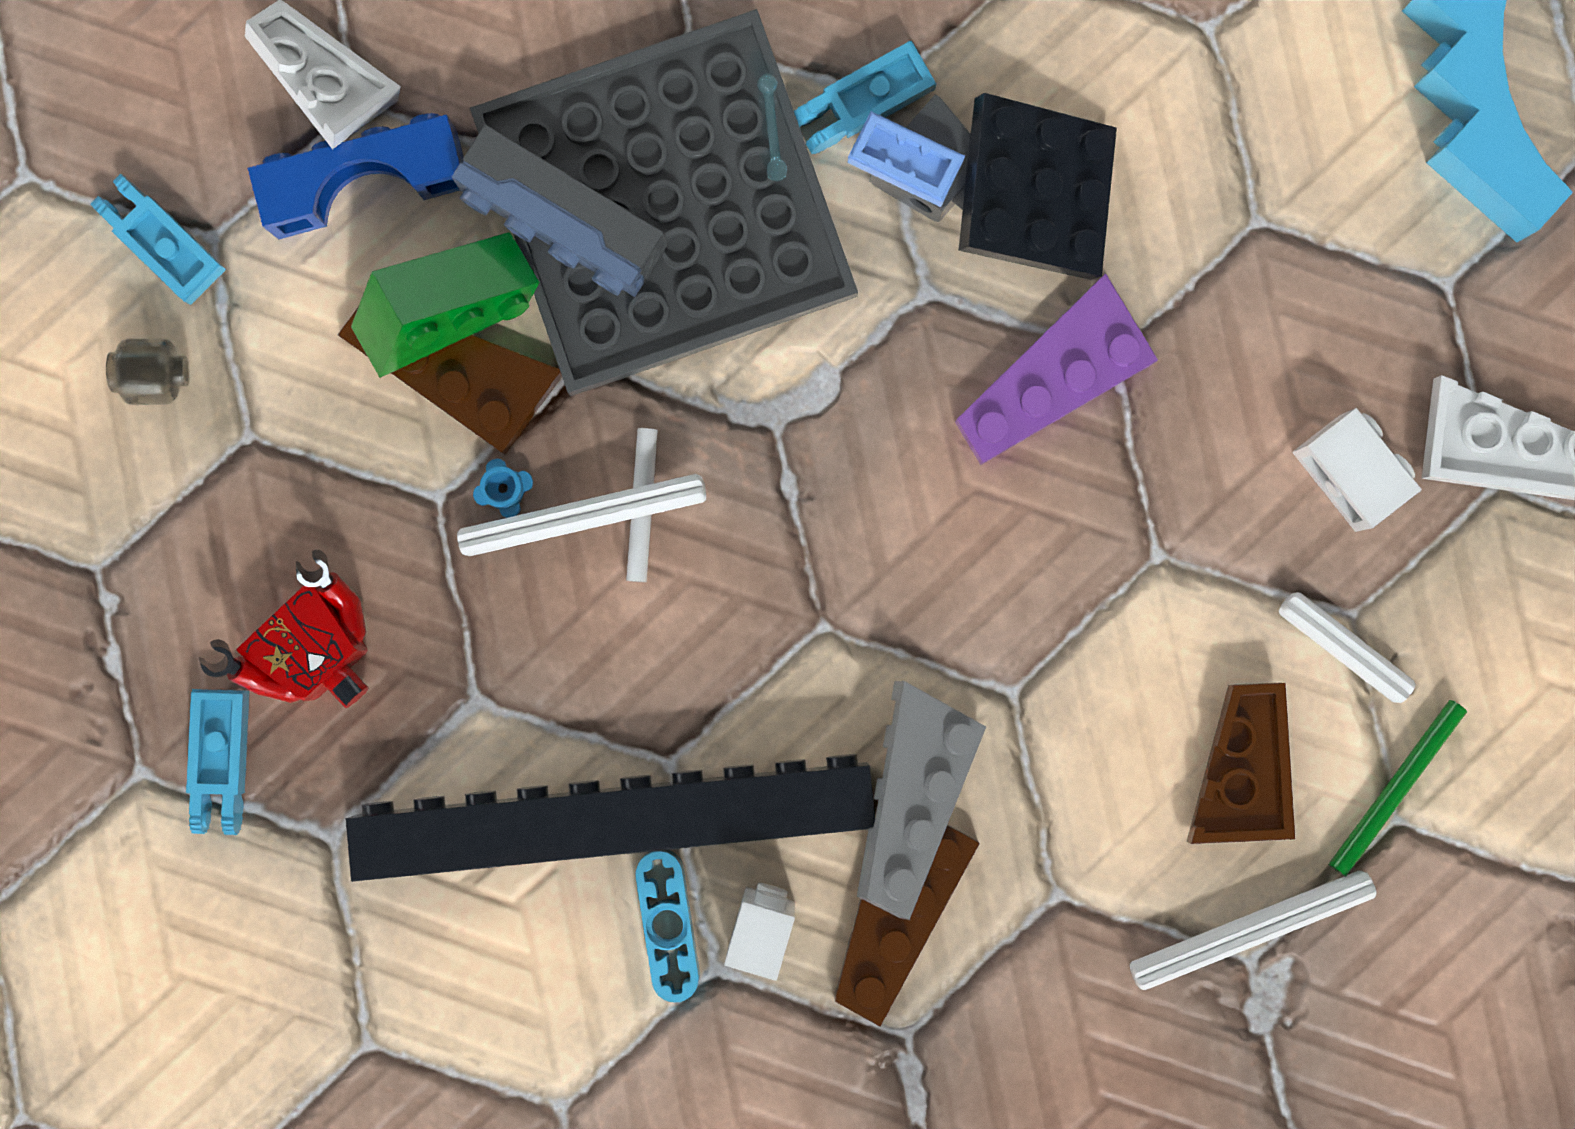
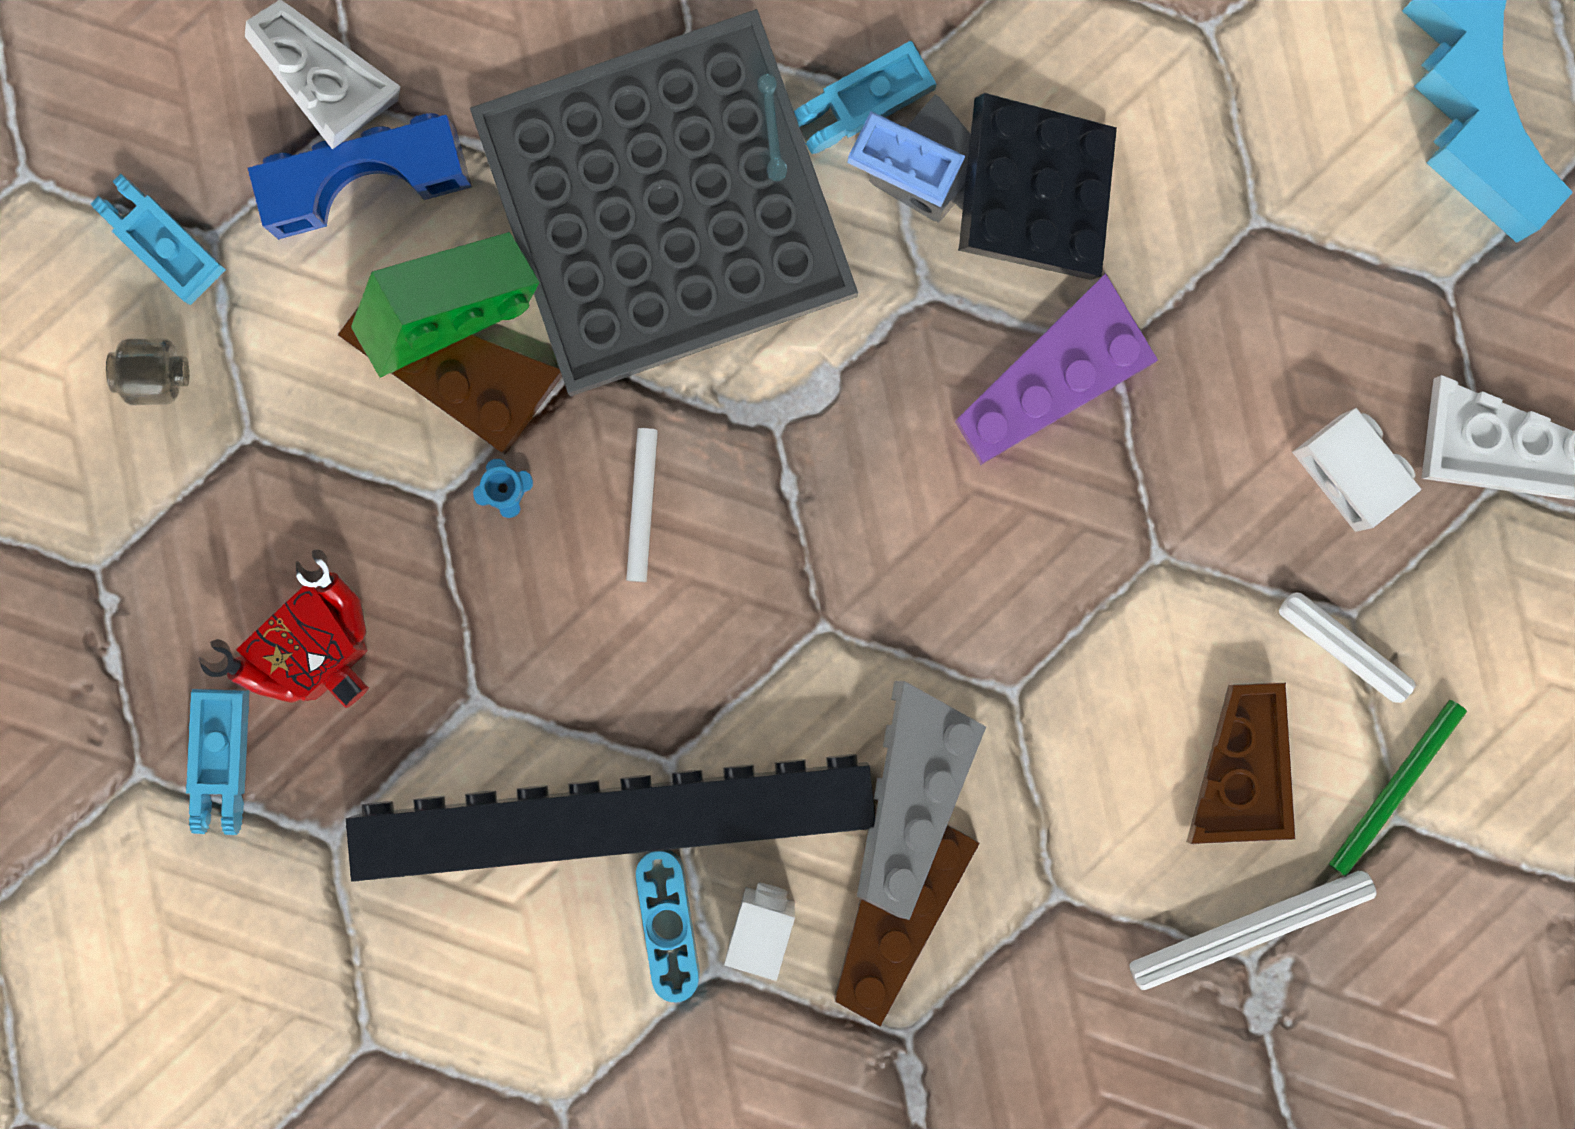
piece [452,125,667,297] -> none
white axle [457,474,706,556] -> none

